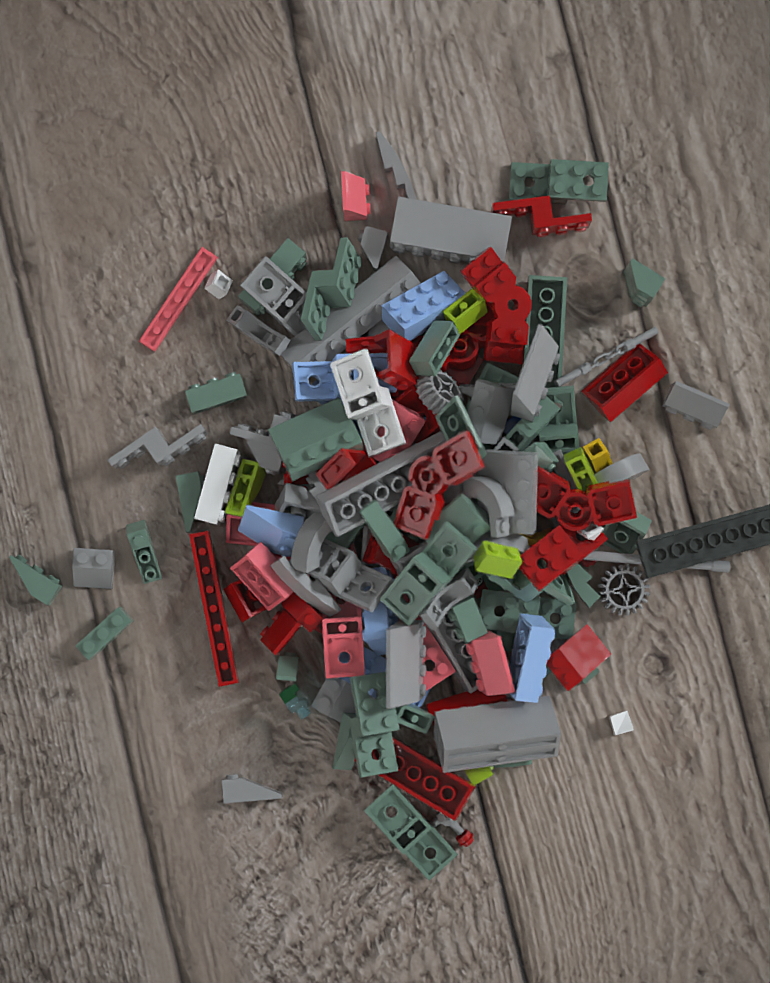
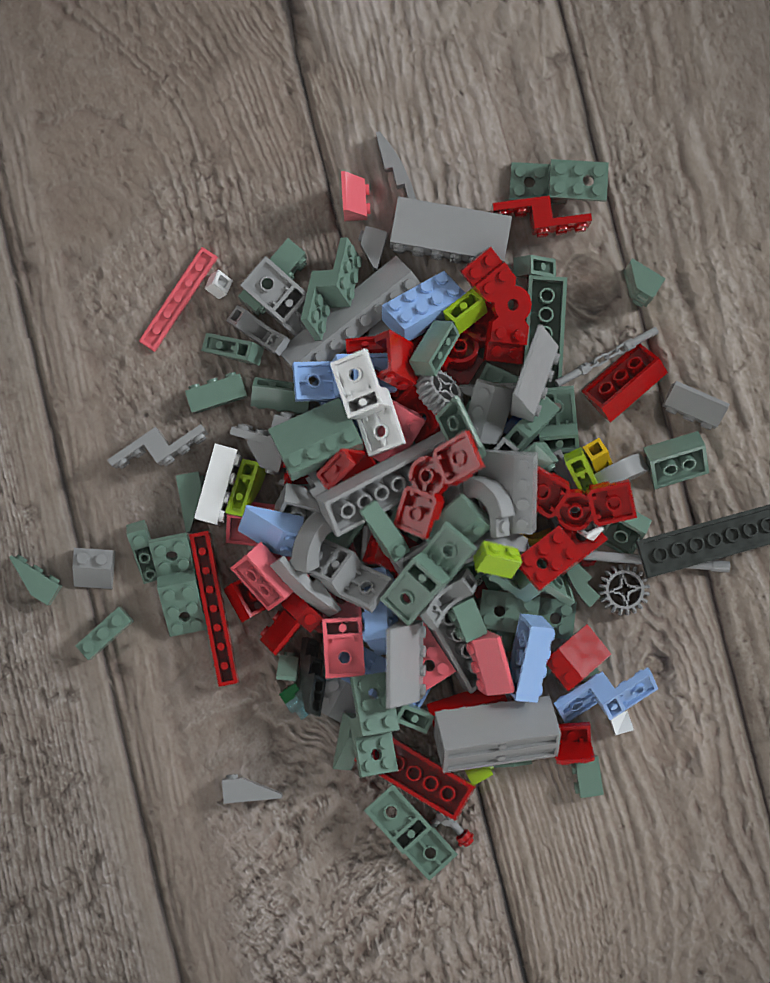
none -> sand green bracket [148,532,207,637]
none -> sand green slope [201,333,264,366]
none -> sand green brick [251,377,310,414]
none -> pearl dark grey slope [300,637,326,717]
none -> sand green slope [513,255,556,279]
none -> light blue bracket [554,667,658,723]
none -> red bracket [555,721,595,765]
none -> sand green brick [571,755,604,798]
none -> sand green slope [643,431,709,489]

